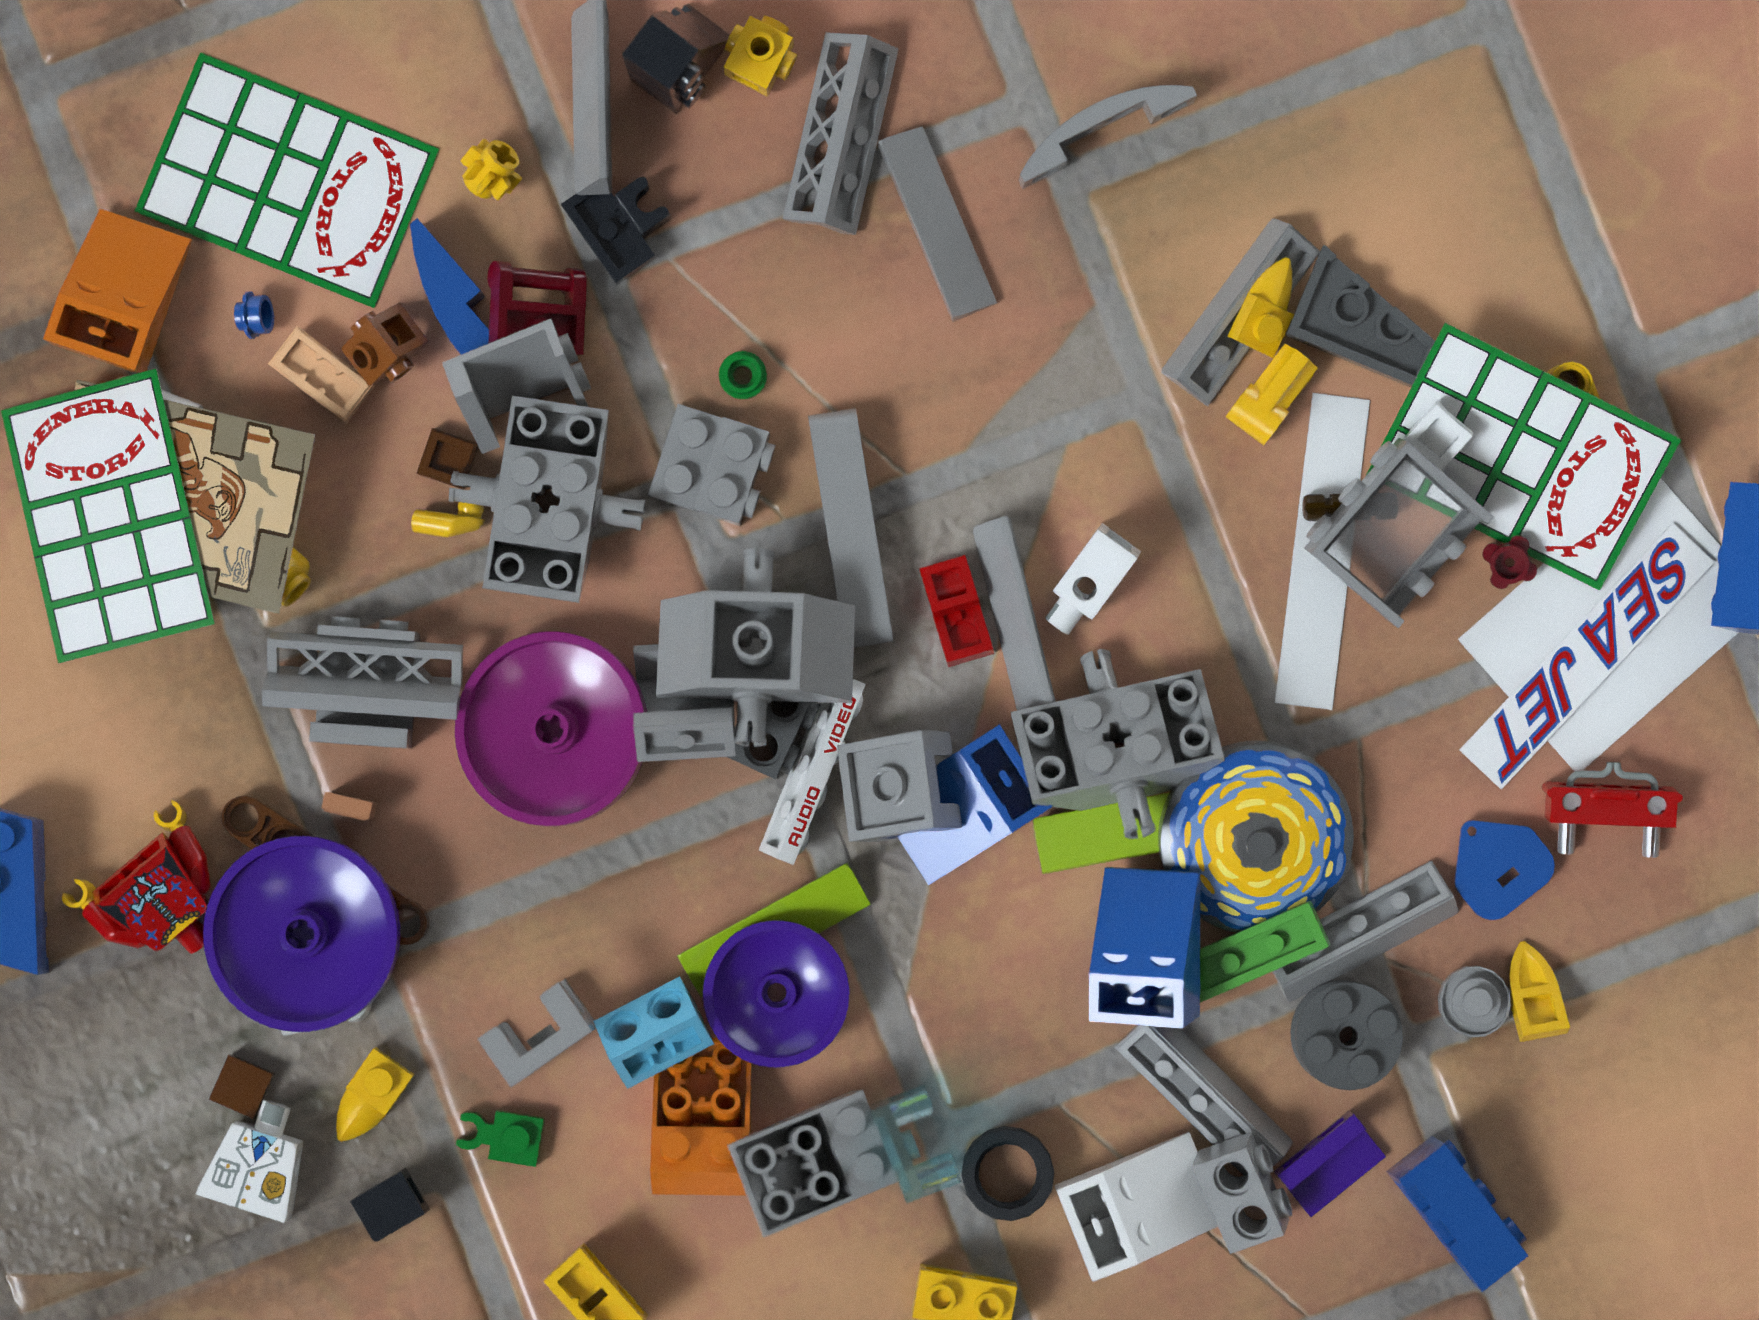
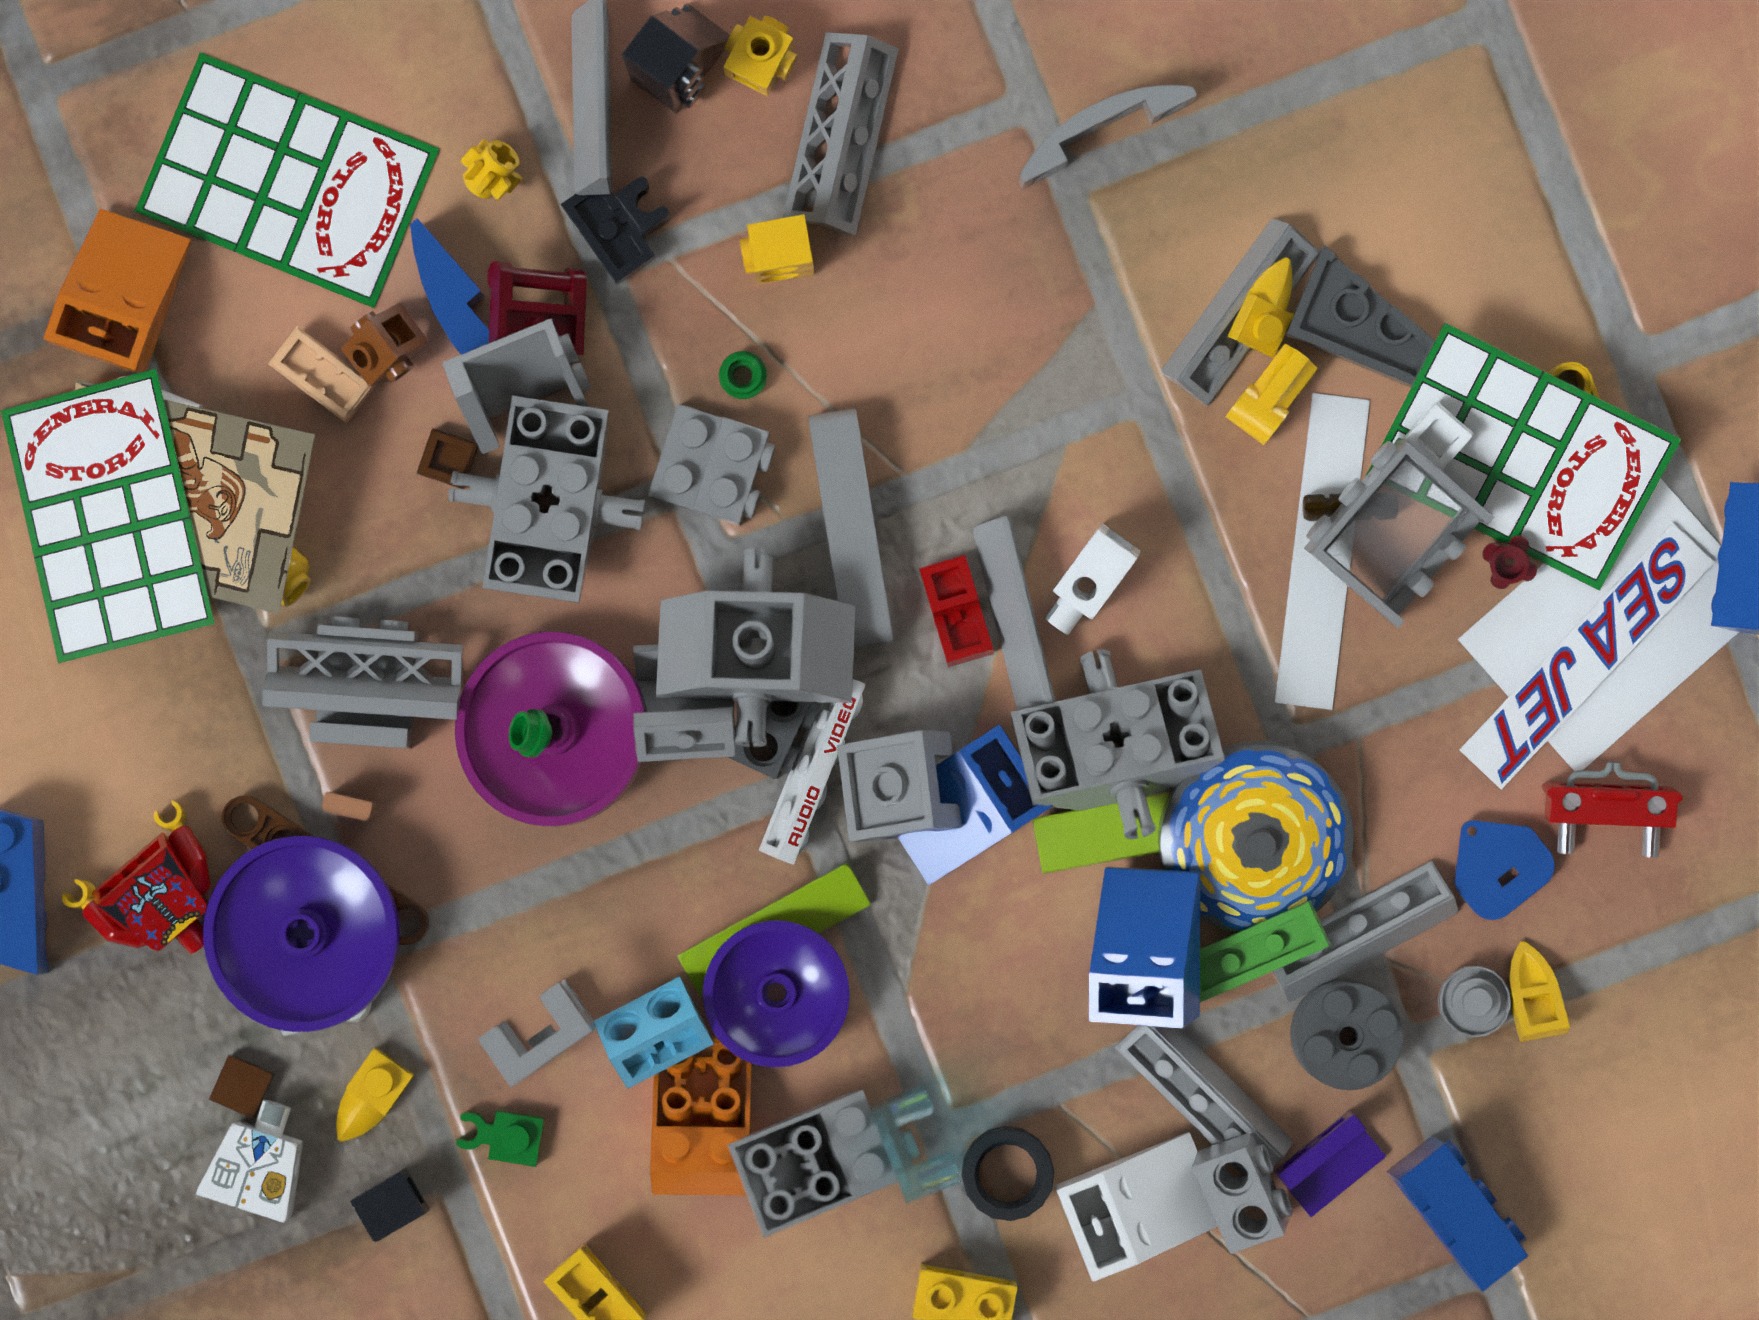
blue plate [234,291,274,339] -> none
yellow arm [411,502,485,538] -> none
light grey slope [878,126,997,322] -> none
none -> green plate [509,709,552,758]
none -> yellow brick [739,214,814,285]

